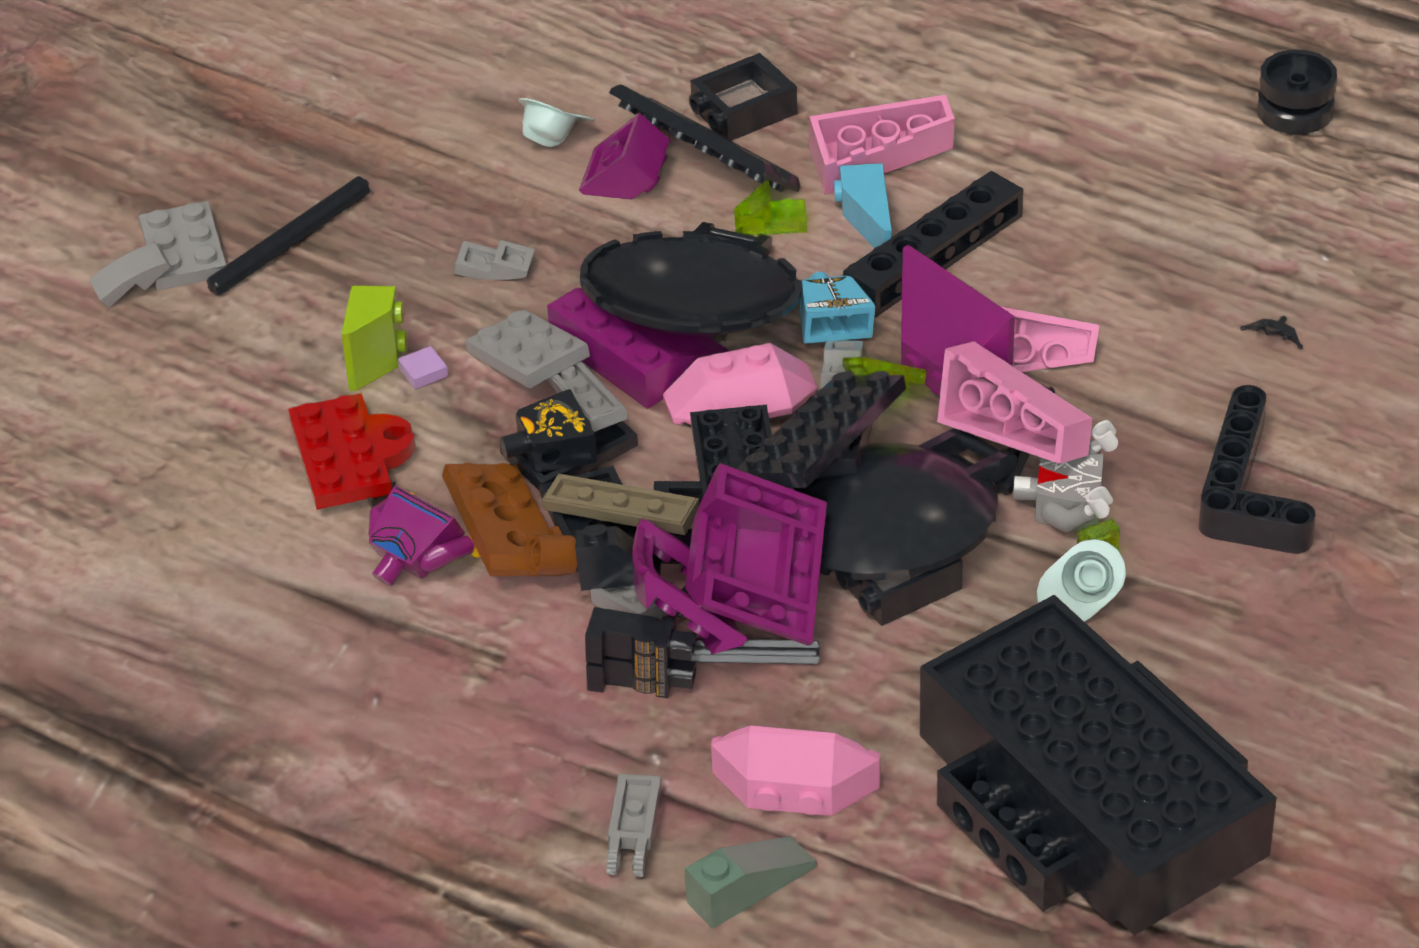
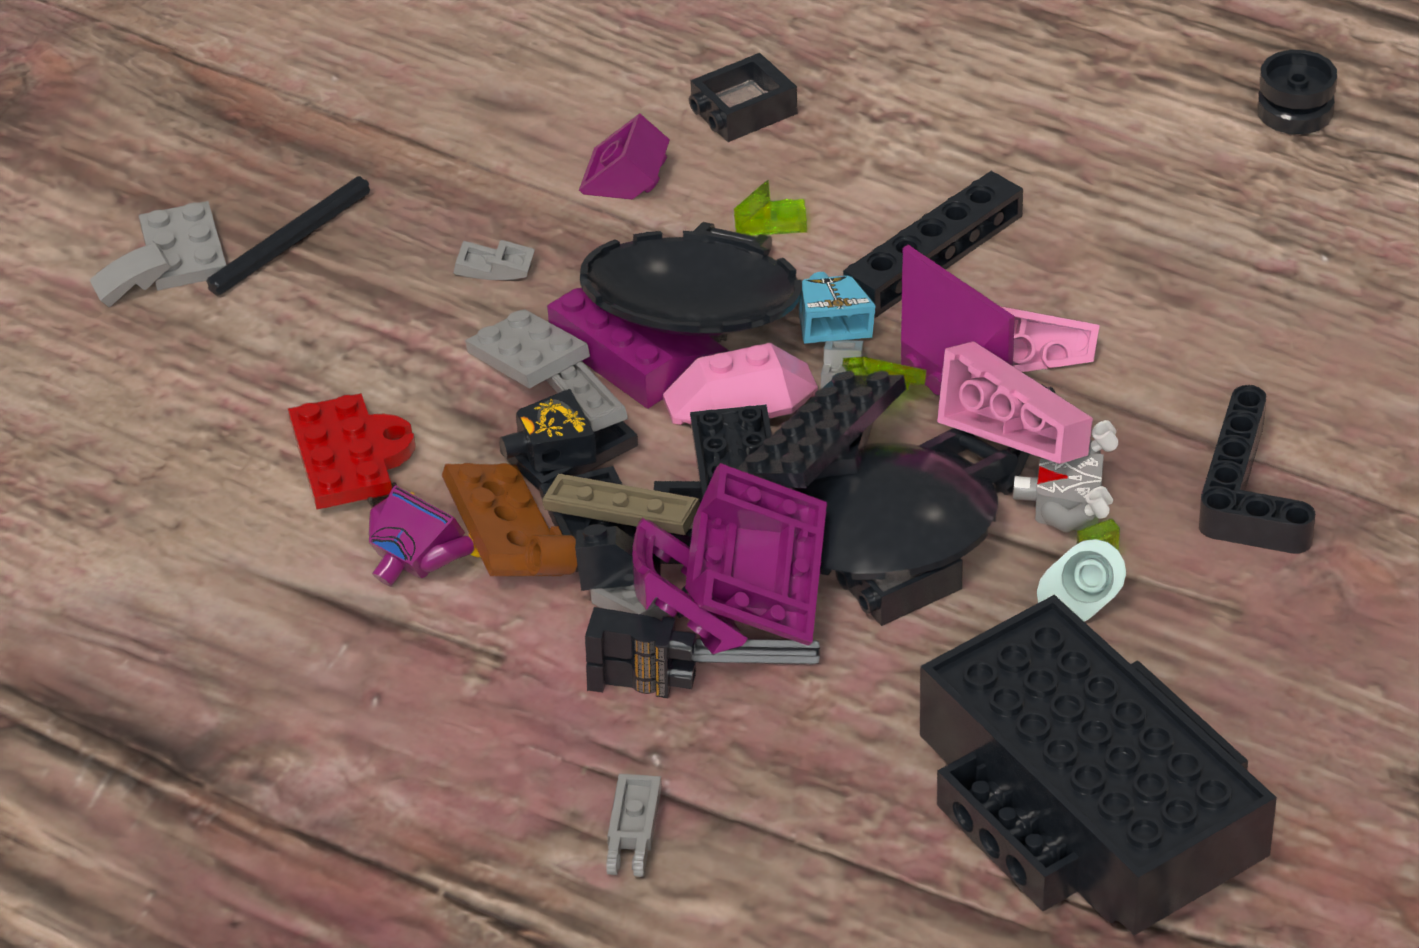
lime slope [341,286,408,391] -> none
lavender tile [398,346,448,389] -> none
light aqua piece [518,98,595,147] -> none
black plate [609,84,801,192] -> none
sand green slope [685,836,817,929] -> none
bright pink wedge [711,725,881,816] -> none
bright pink wedge [809,95,955,195] -> none
medium azure slope [834,163,892,248] -> none
black piece [1240,316,1303,349] -> none

